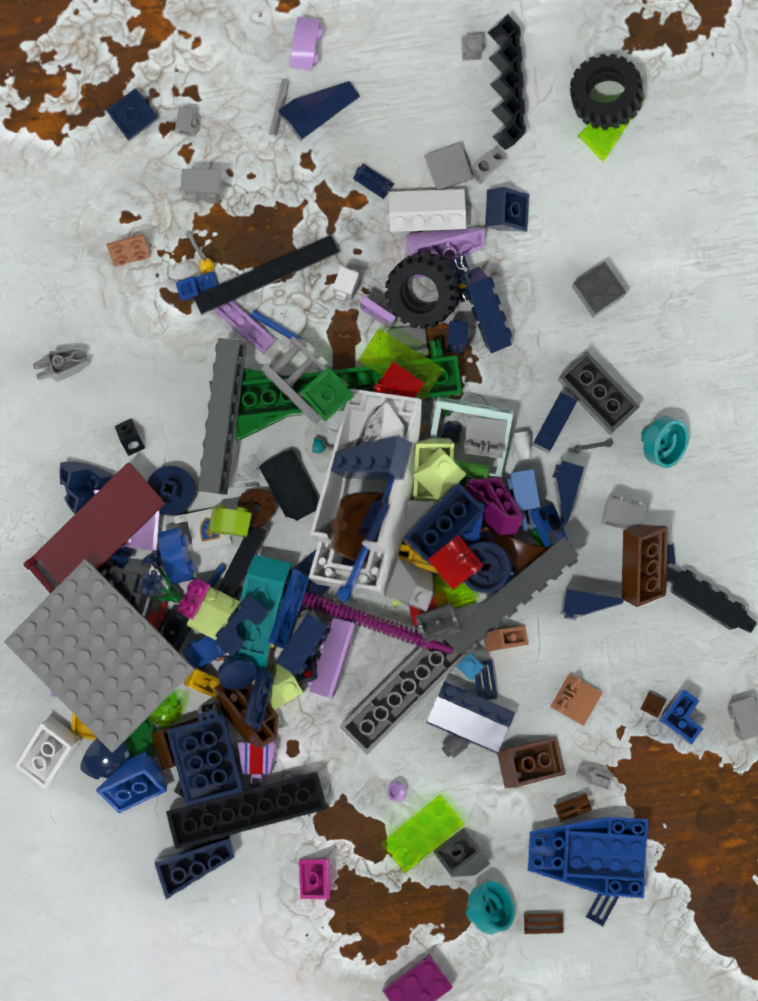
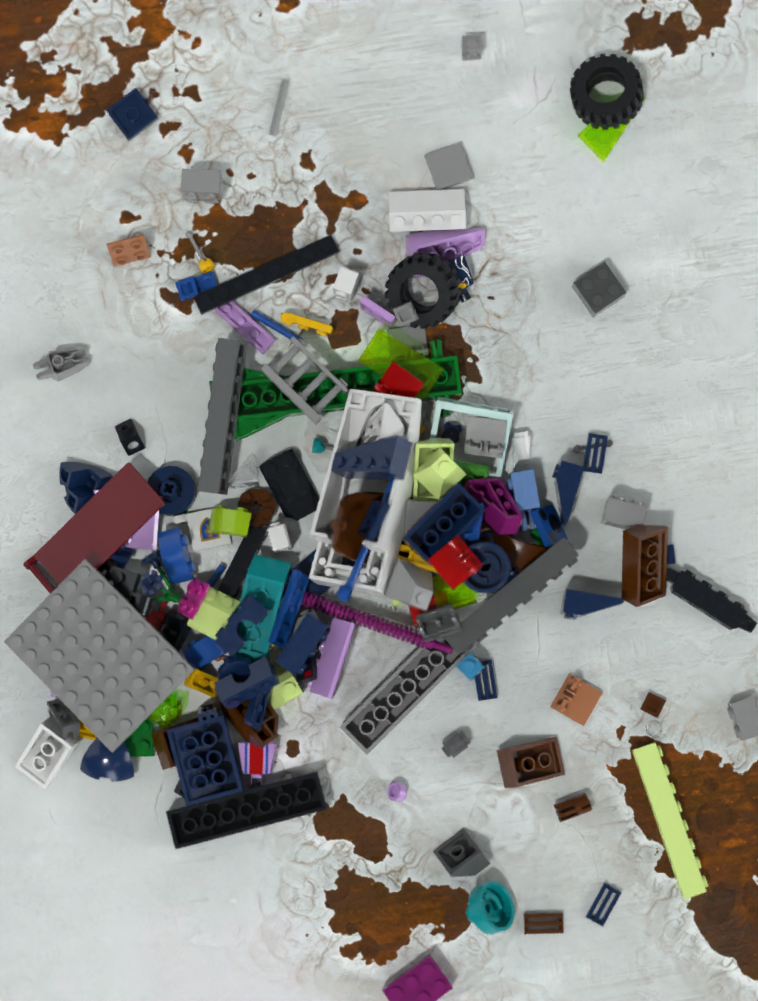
blue slope [96,752,167,813] -> none
dark blue wedge [154,835,235,900] -> none
light grey brick [175,106,198,137] -> none
dark blue wedge [278,81,360,141] -> none
lavender brick [290,16,323,71] -> none
dark pink slope [299,858,330,899] -> none
green plate [300,366,355,421] -> none
reddish brown sticker [333,331,356,370] -> none
dark blue hinge [352,164,394,199] -> none
clear neon green plate [380,794,465,874] -> none
slope [426,681,515,754] -> none
dark blue brick [447,321,468,354] -> none
dark blue wedge [458,267,512,354] -> none
light grey leg [470,147,507,184] -> none
nougat slope [484,626,528,652] -> none
dark blue slope [485,187,529,232] -> none
black brick [487,14,526,150] -> none
blue wedge [527,817,648,898] -> none
dark blue brick [532,392,577,454] -> none
dark grey brick [558,351,640,435] -> none
light grey hinge [576,765,613,790] -> none
teal piece [641,416,689,468] -> none
blue brick [658,689,704,744] -> none
none -> dark grey hinge [47,699,80,740]
none -> dark blue arch [214,657,280,709]
none -> white brick [267,522,292,554]
none -> yellow hinge [280,312,334,337]
none -> light grey tile [392,301,419,327]
none -> dark blue tile [583,433,608,474]
none -> yellowish green brick [632,743,708,899]

